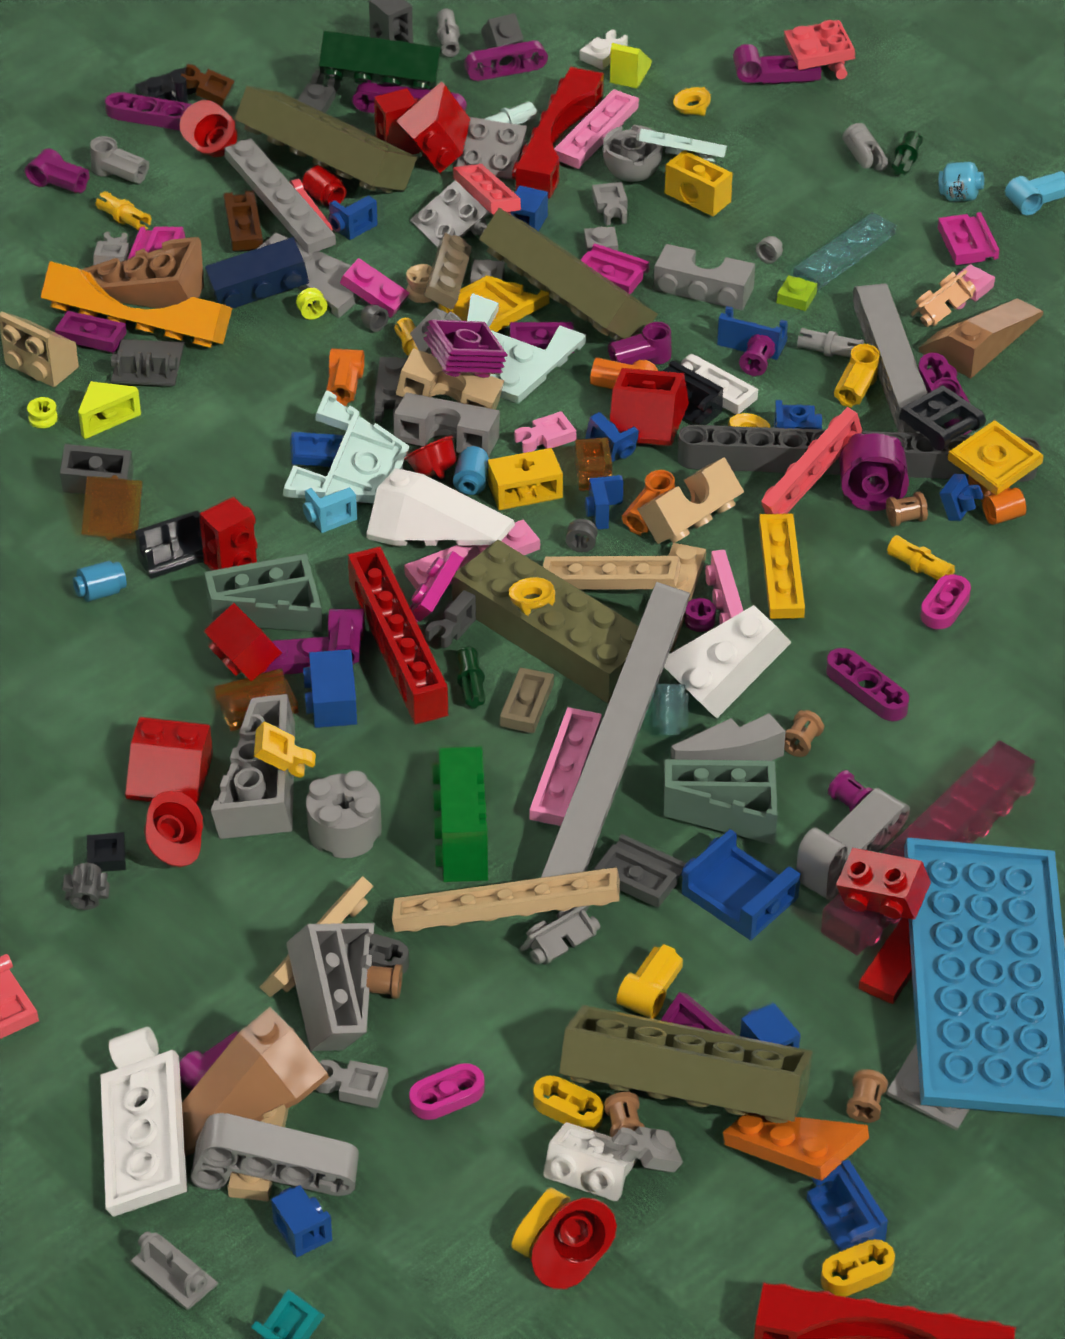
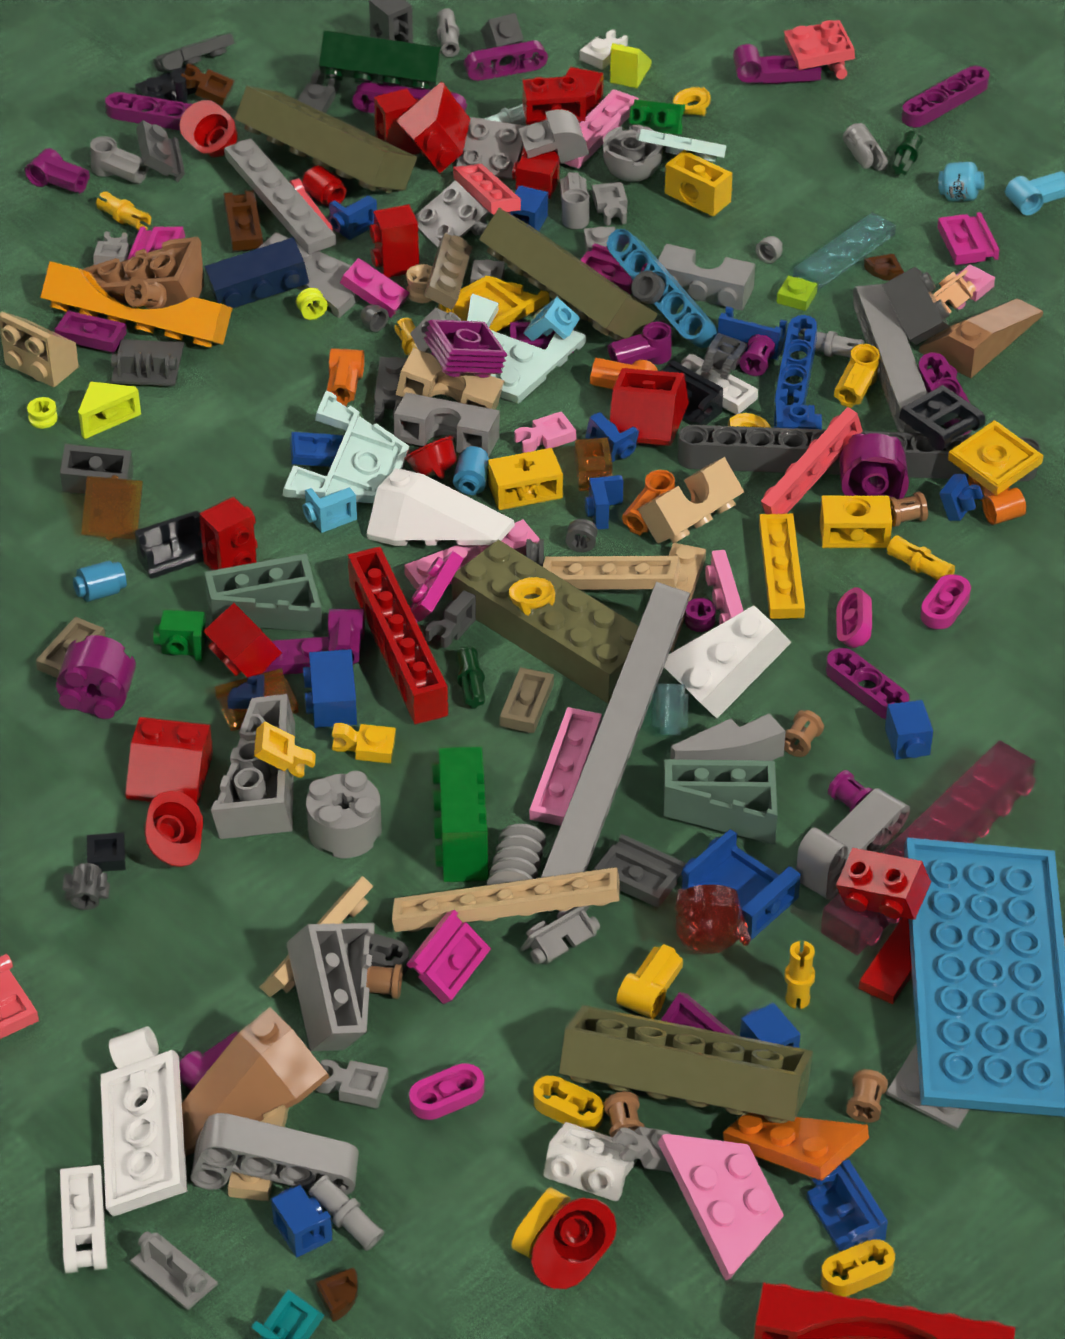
none -> dark tan plate [36,616,106,678]
none -> magenta brick [56,635,136,719]
none -> white plate [60,1165,107,1273]
none -> medium nougat bush [125,278,167,309]
none -> dark grey plate [136,120,185,182]
none -> dark grey hinge [153,33,235,72]
none -> green brick [153,610,207,661]
none -> dark blue tile [227,674,265,709]
none -> light grey pin [308,1175,385,1251]
none -> reddish brown tile [316,1267,358,1322]
none -> yellow plate [332,723,396,764]
none -> red brick [370,204,419,278]
none -> dark pink plate [406,909,491,1004]
none -> light grey piece [487,824,546,885]
none -> light grey brick [519,110,589,163]
none -> red brick [522,75,586,125]
none -> medium azure bracket [523,297,580,342]
none -> dark grey bush [526,539,544,567]
none -> light grey piece [560,173,589,229]
none -> dark azure beam [607,229,717,348]
none -> green hips [629,99,685,135]
none -> dark grey tile [631,271,665,304]
none -> bright pink wing [658,1134,784,1280]
none -> clear red helmet [676,885,751,954]
none -> dark grey hinge [701,333,748,380]
none -> blue beam [775,315,817,405]
none -> yellow pin [785,941,815,1009]
none -> yellow brick [820,496,892,548]
none -> dark pink plate [836,587,872,649]
none -> reddish brown tile [864,253,904,281]
none -> dark grey brick [882,267,950,345]
none -> blue brick [885,700,933,760]
none -> magenta beam [901,66,990,127]

